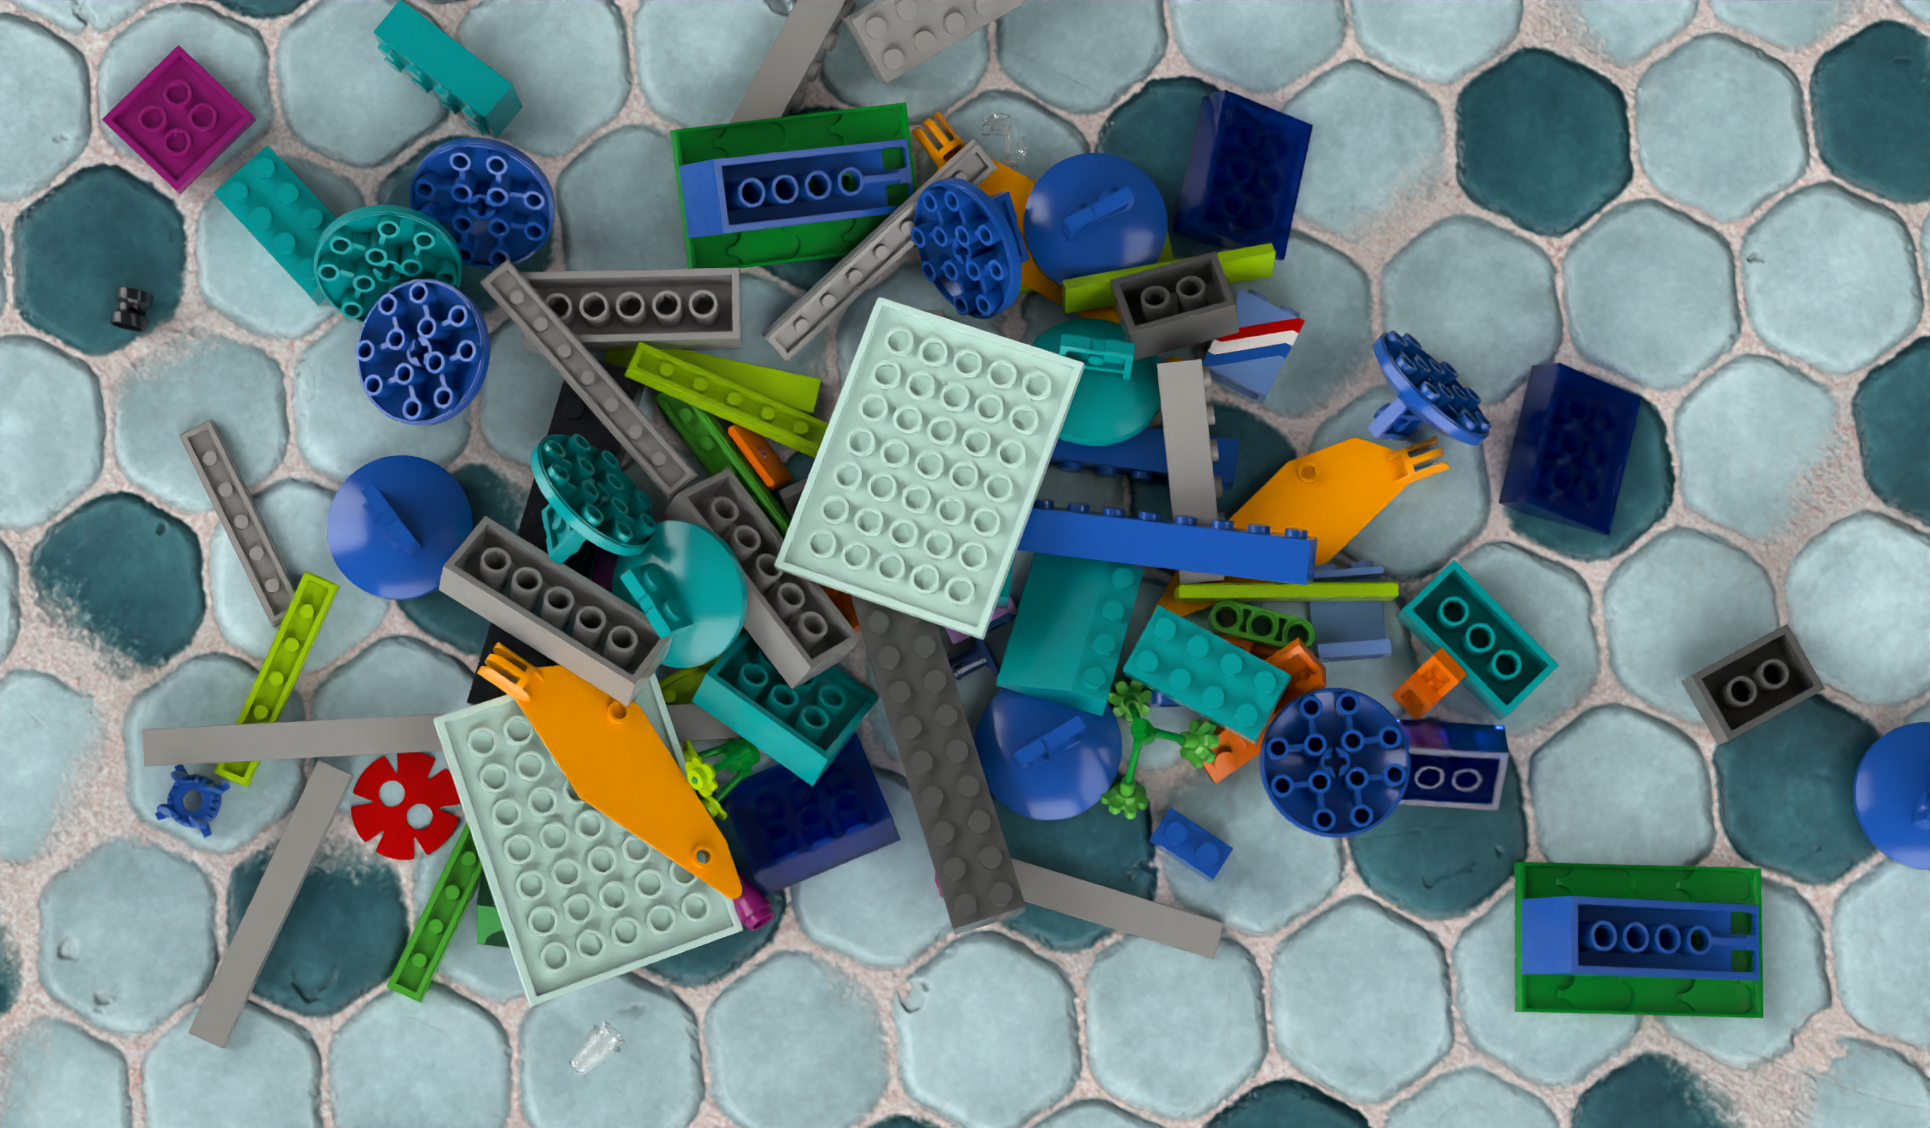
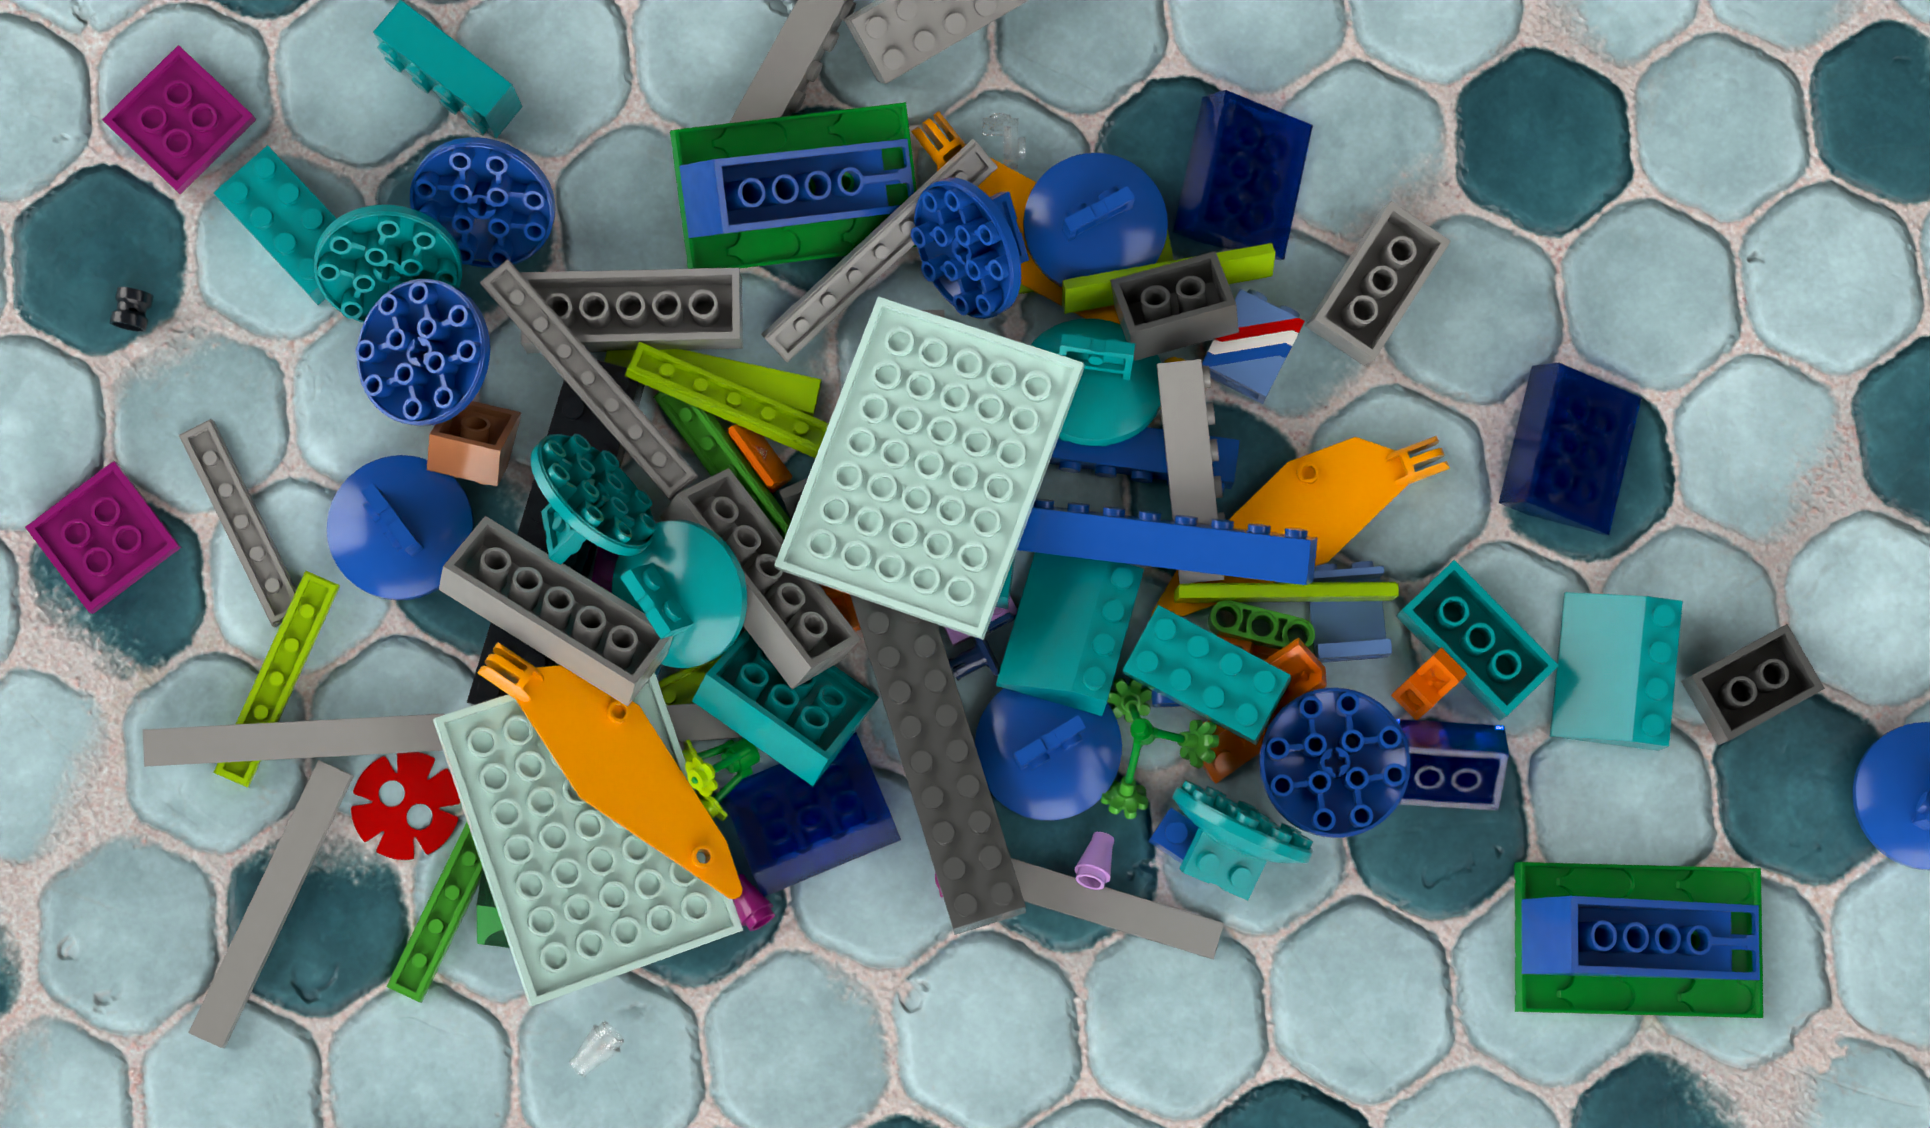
blue piece [155,765,231,838] -> none
blue bracket [1367,330,1492,446] -> none
none -> magenta plate [25,461,182,614]
none -> nougat slope [427,401,521,486]
none -> lavender cone [1075,832,1114,890]
none -> teal bracket [1172,780,1313,901]
none -> light grey brick [1305,201,1451,366]
none -> teal slope [1549,592,1683,751]

